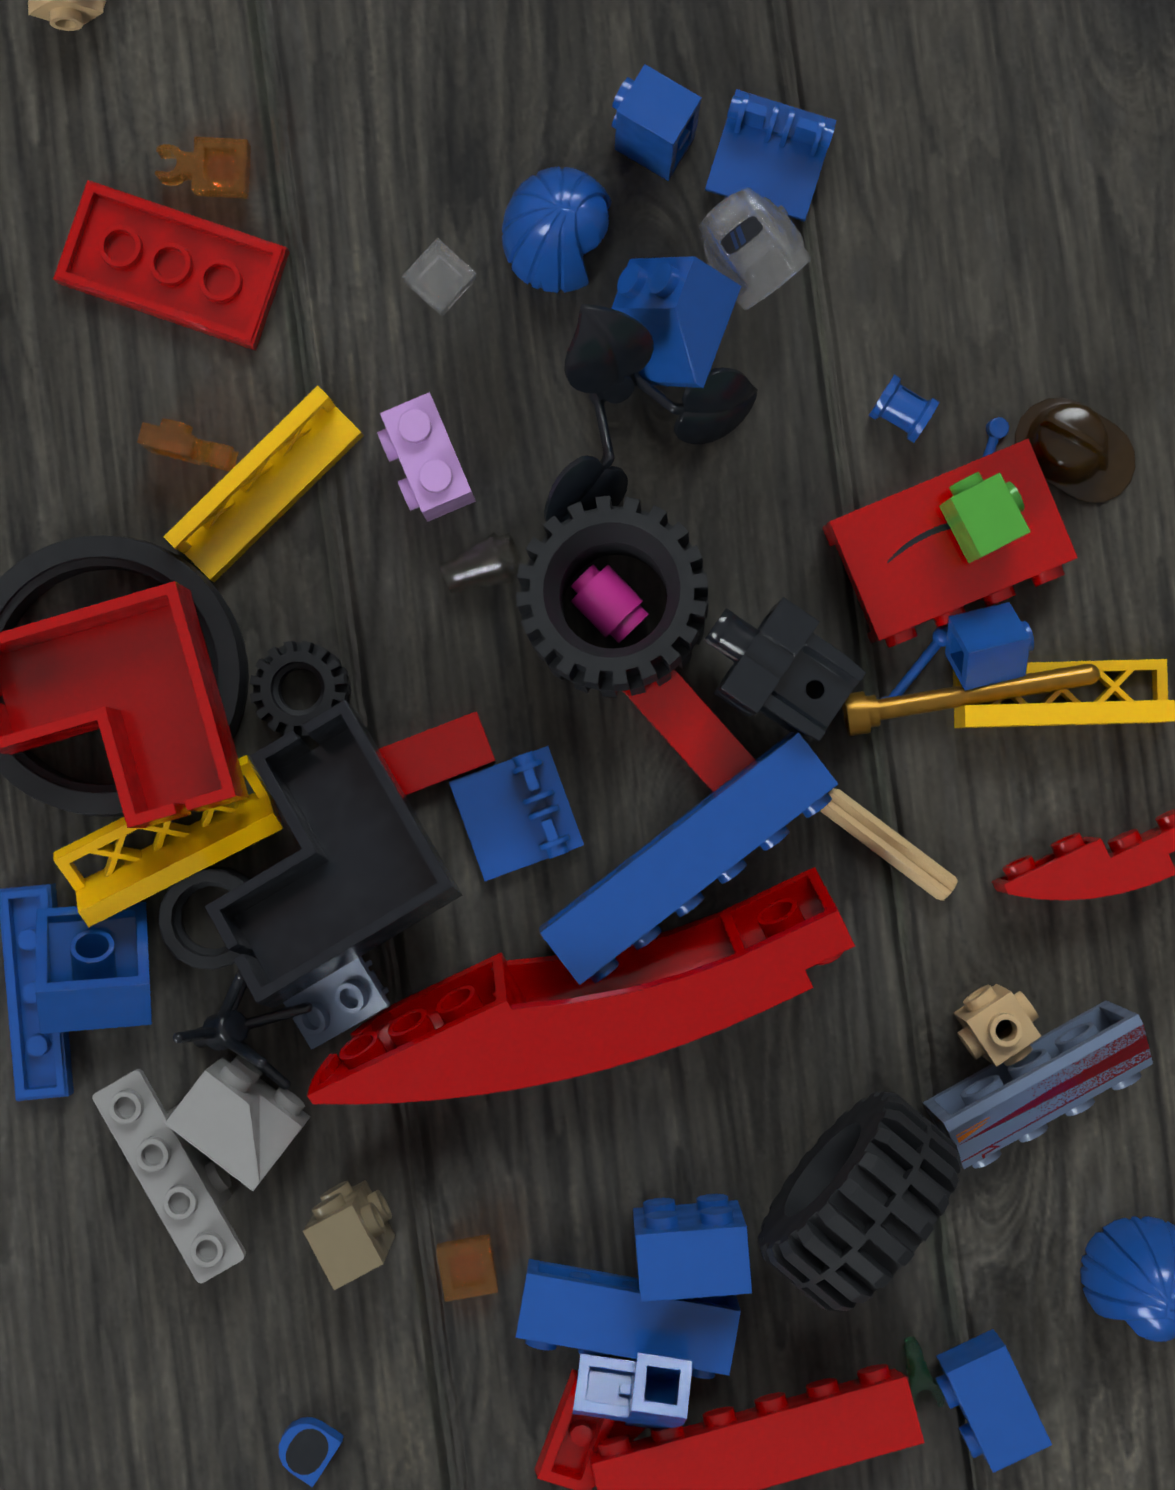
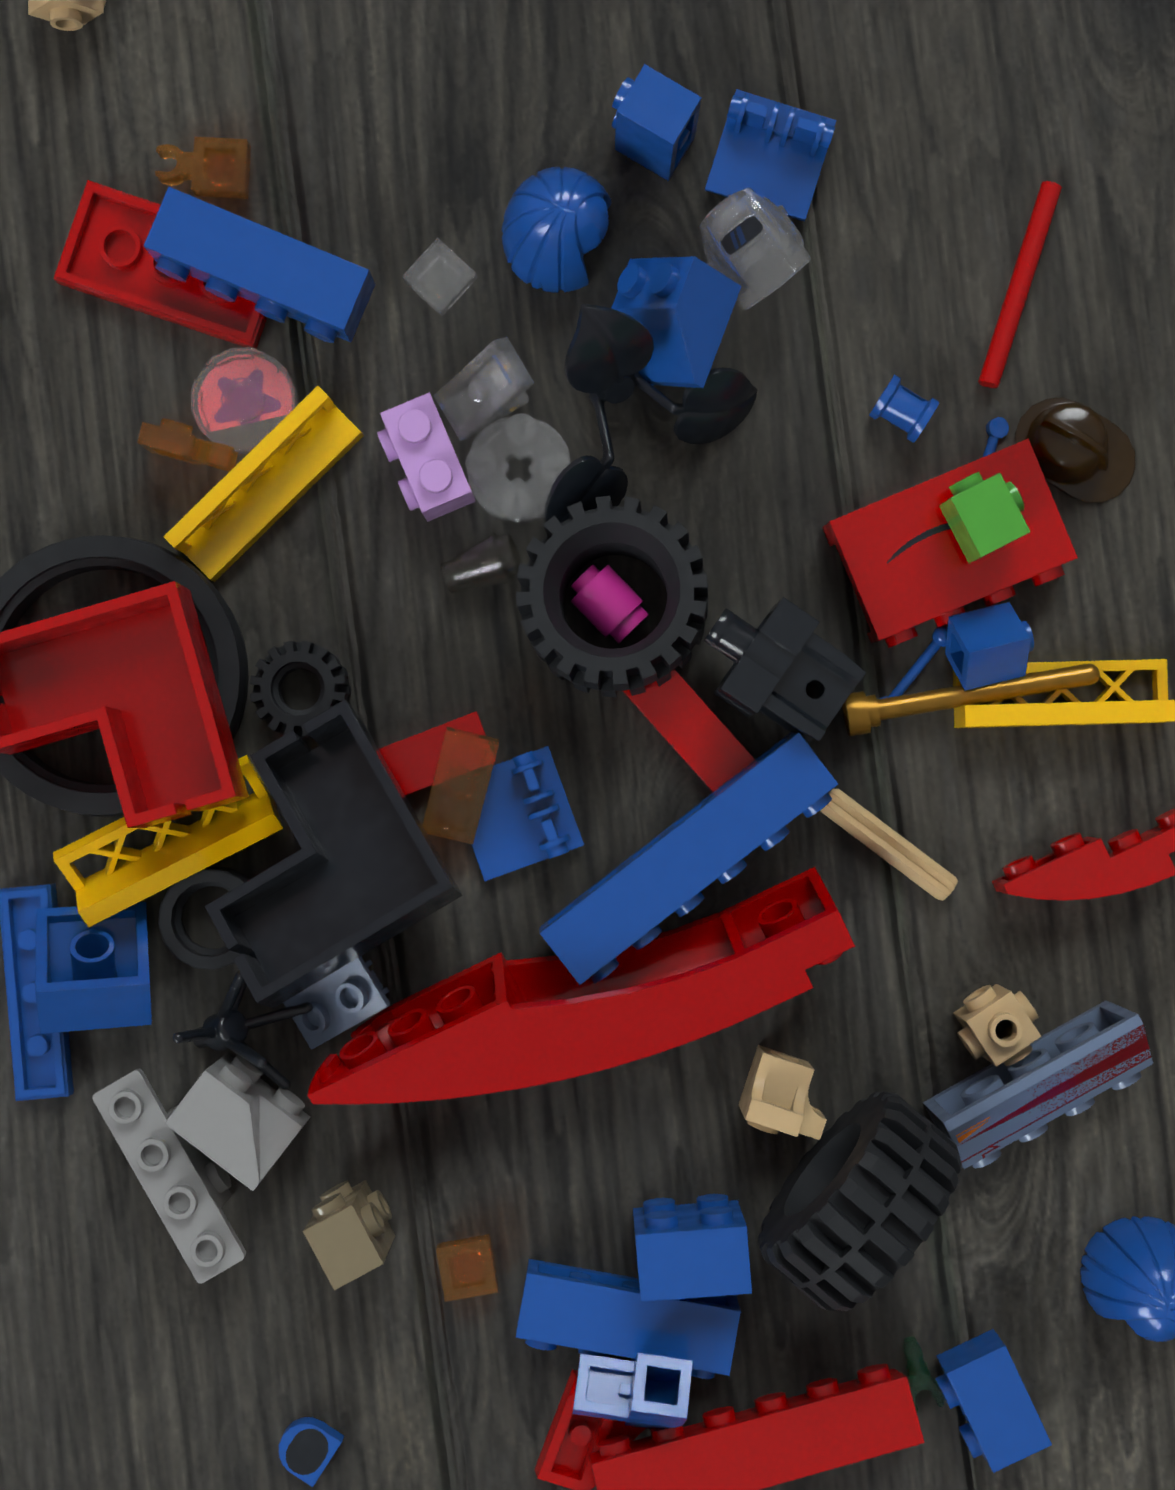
none -> blue brick [143,187,376,343]
none -> clear tile [191,347,298,454]
none -> clear orange plate [422,727,499,844]
none -> clear slope [434,337,534,441]
none -> clear plate [465,413,571,522]
none -> tan brick [738,1045,827,1140]
none -> red bar [978,181,1062,389]

